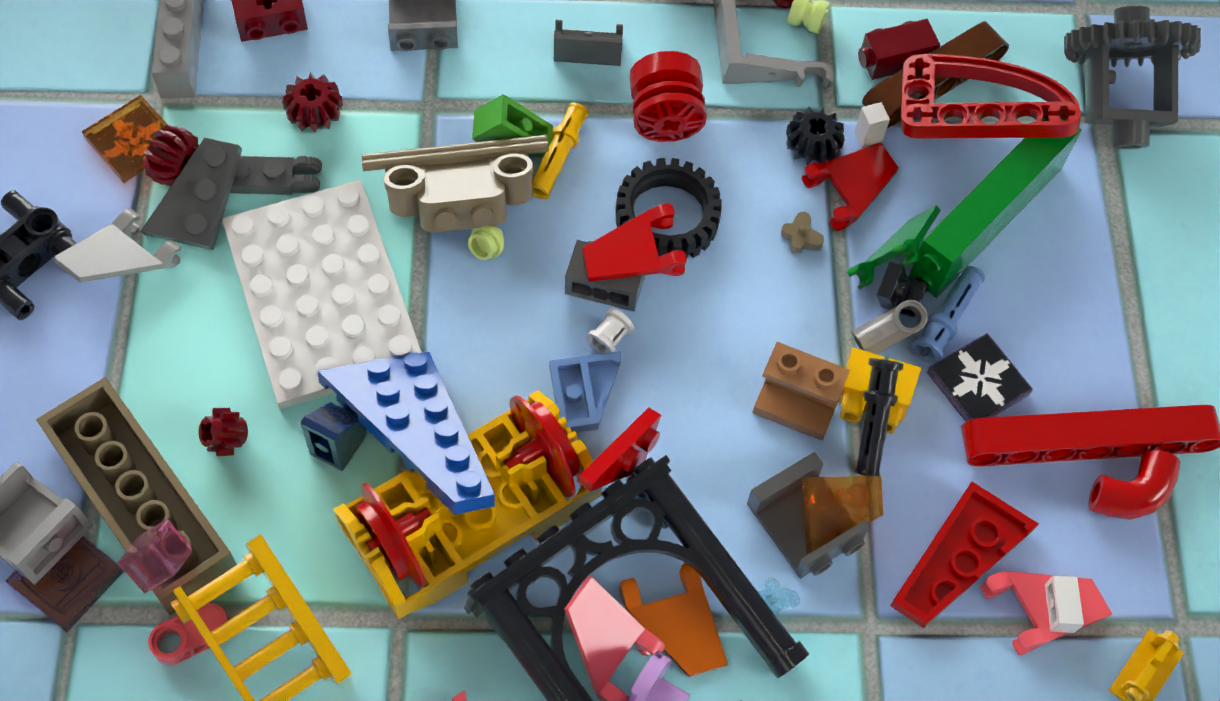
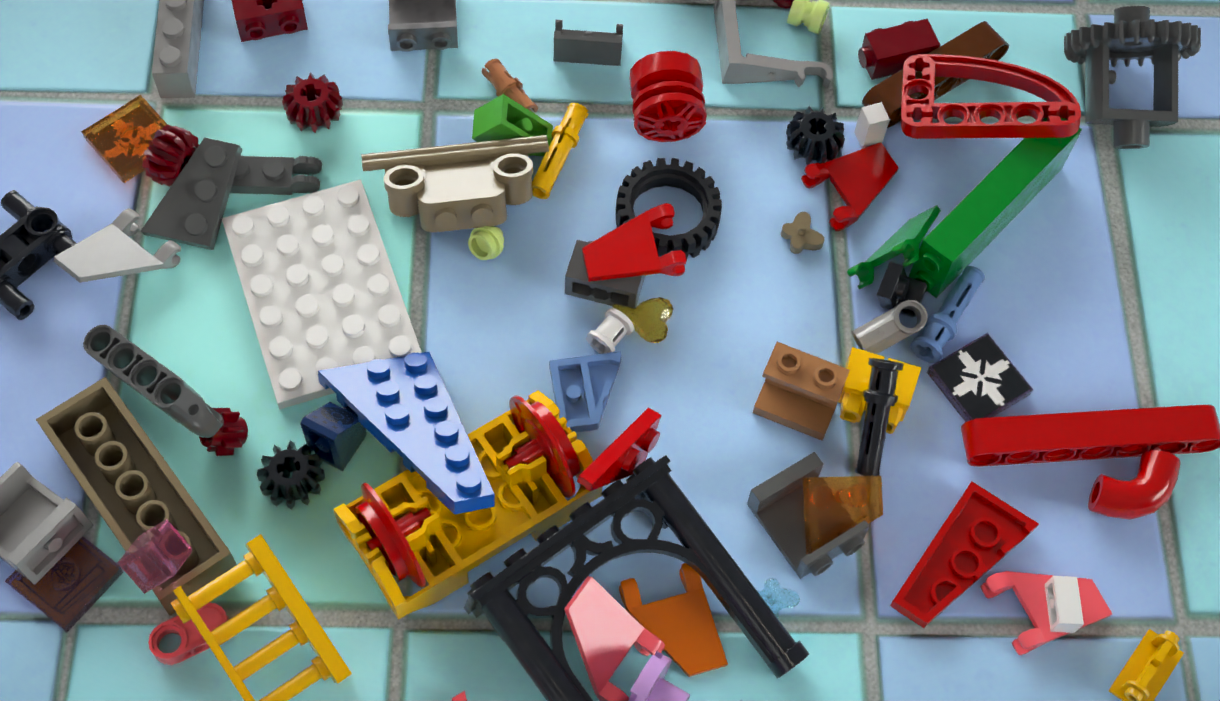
none -> dark grey piece [83,325,224,438]
none -> black gear [257,440,325,510]
none -> nougat pin [482,59,538,114]
none -> clear yellow rock [613,297,674,343]

